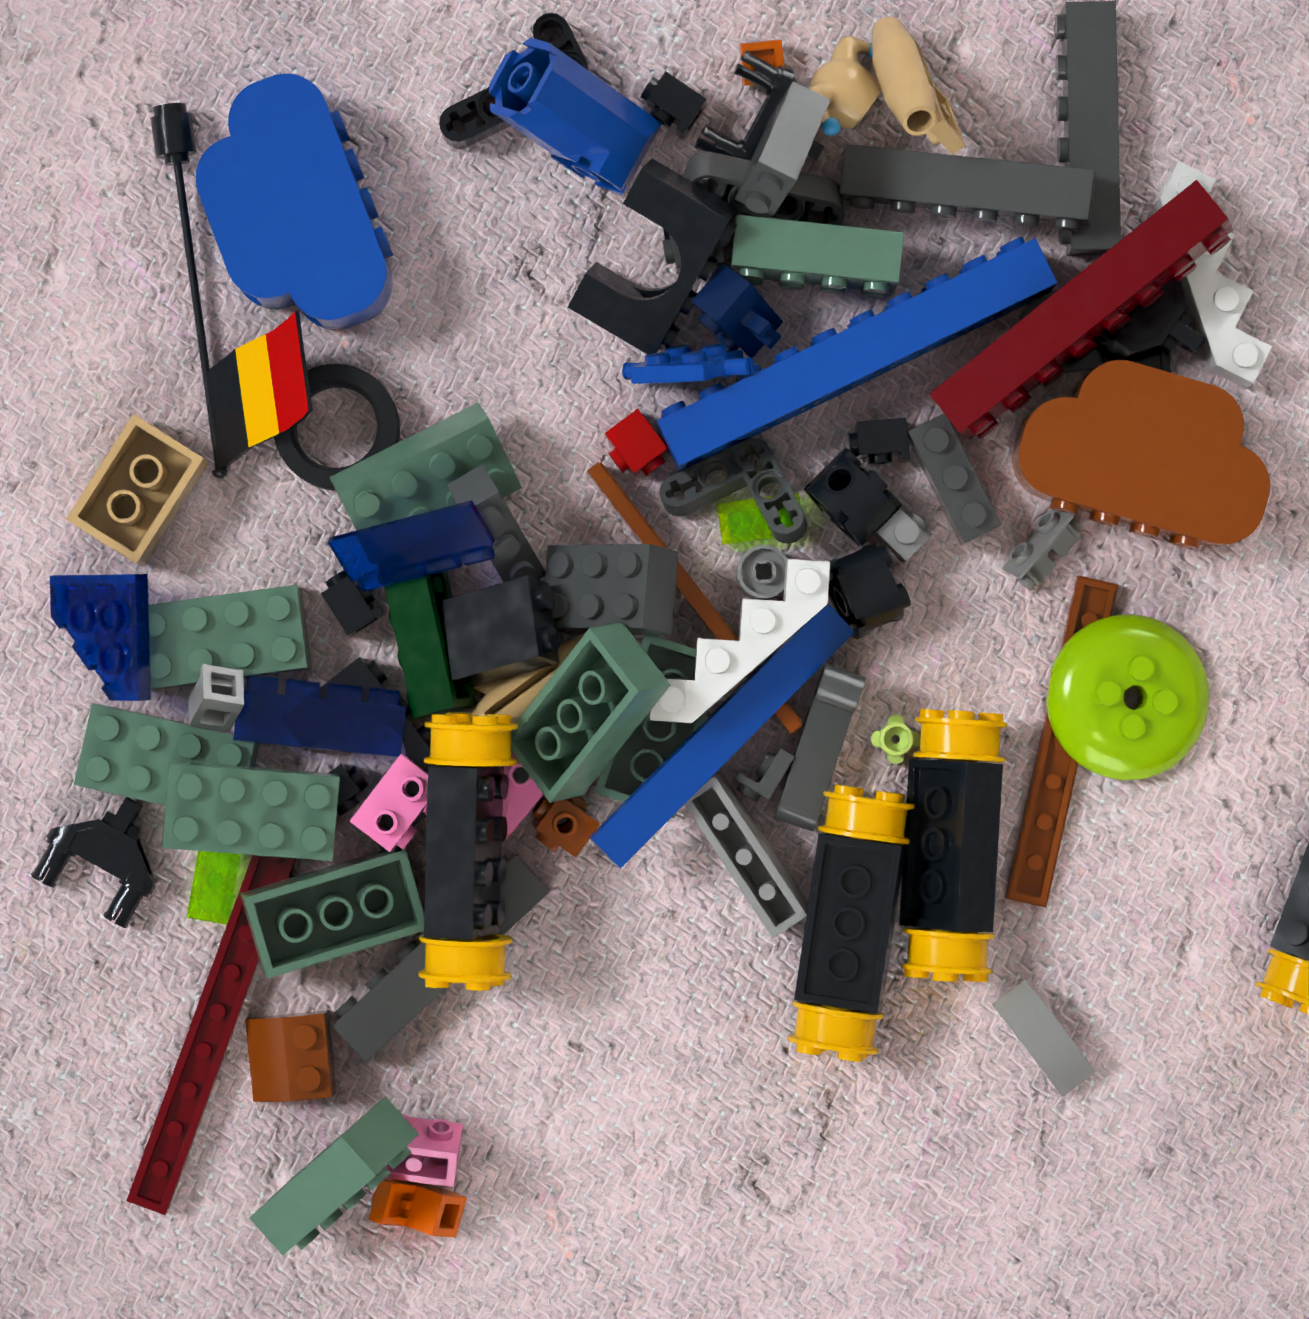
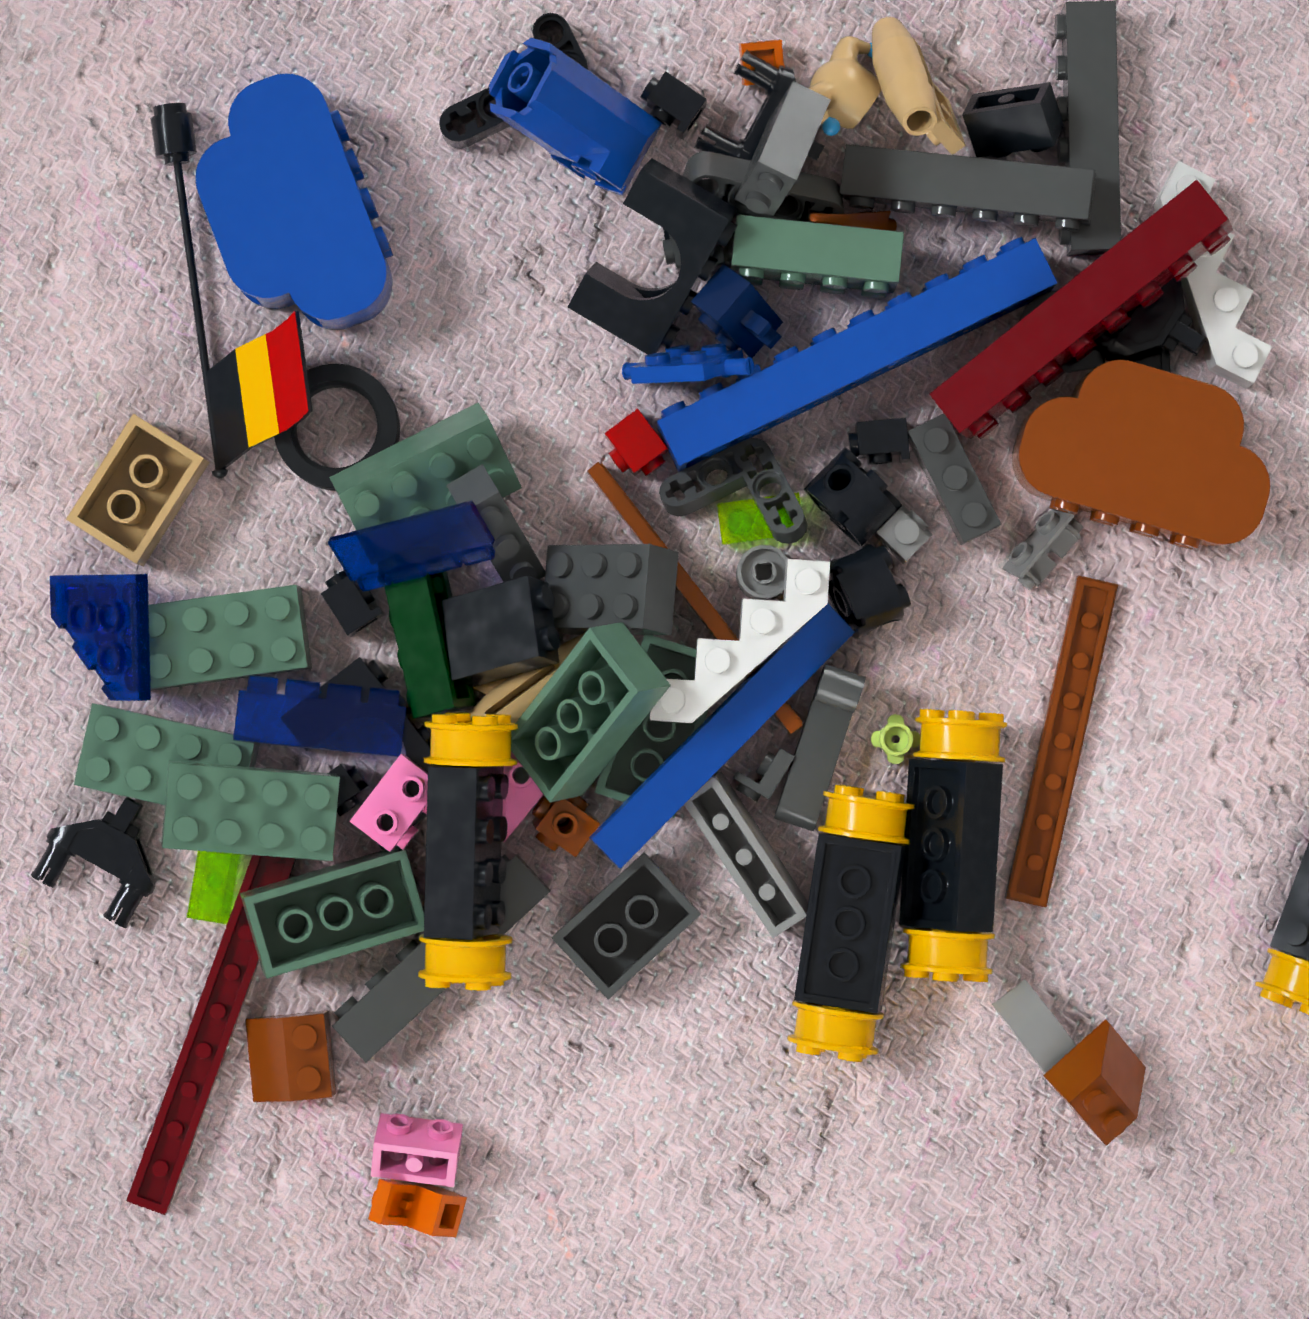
light grey brick [188,664,244,732] -> none
sand green brick [249,1096,419,1256] -> none
lime brick [1046,614,1209,780] -> none
none -> dark grey brick [552,852,701,1000]
none -> dark orange piece [809,210,897,231]
none -> black brick [962,82,1064,158]
none -> dark orange slope [1043,1019,1146,1146]

